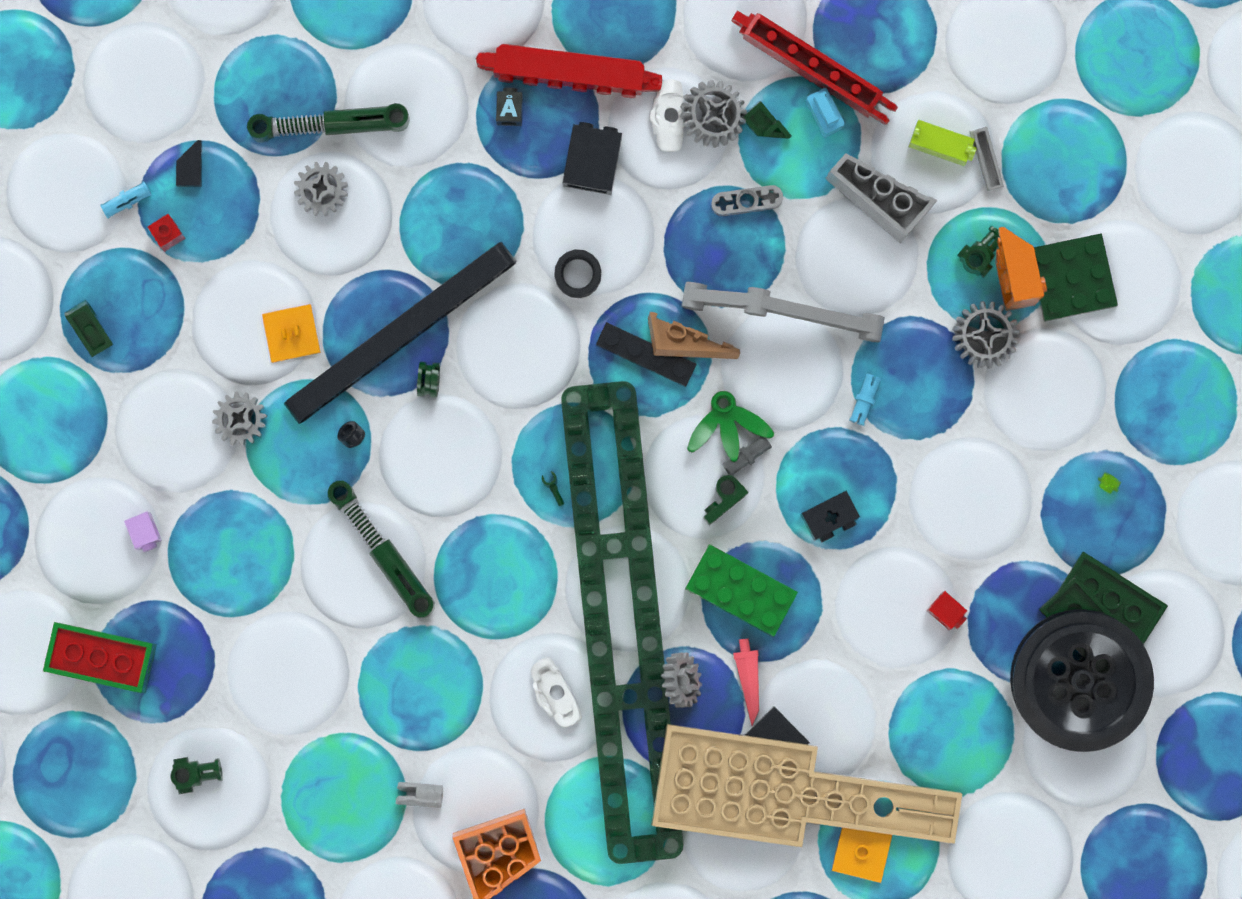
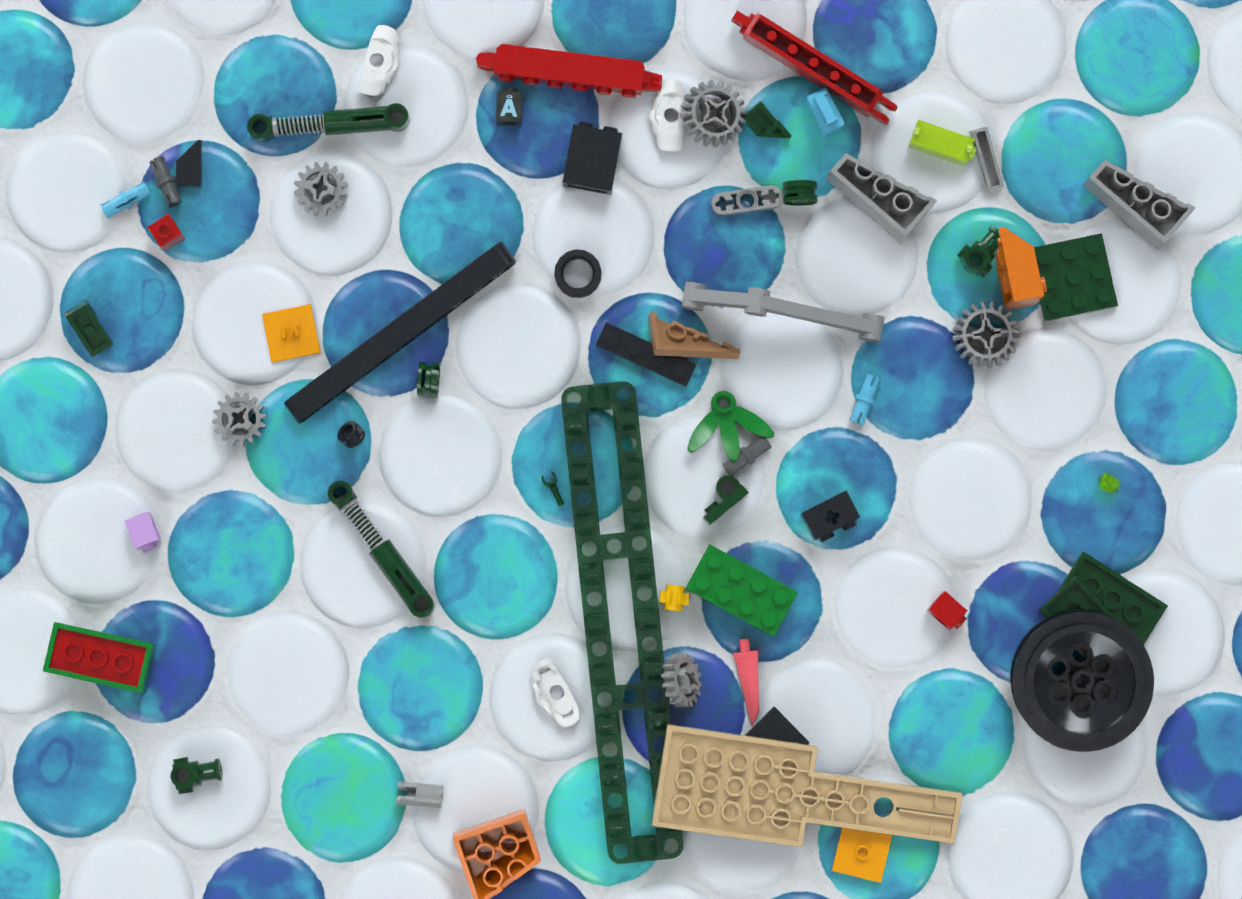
none -> dark grey pin [149,156,183,208]
none -> white piece [359,25,399,97]
none -> yellow gear [659,585,690,612]
none -> dark green wheel [783,180,818,206]
none -> light grey wedge [1082,160,1196,250]

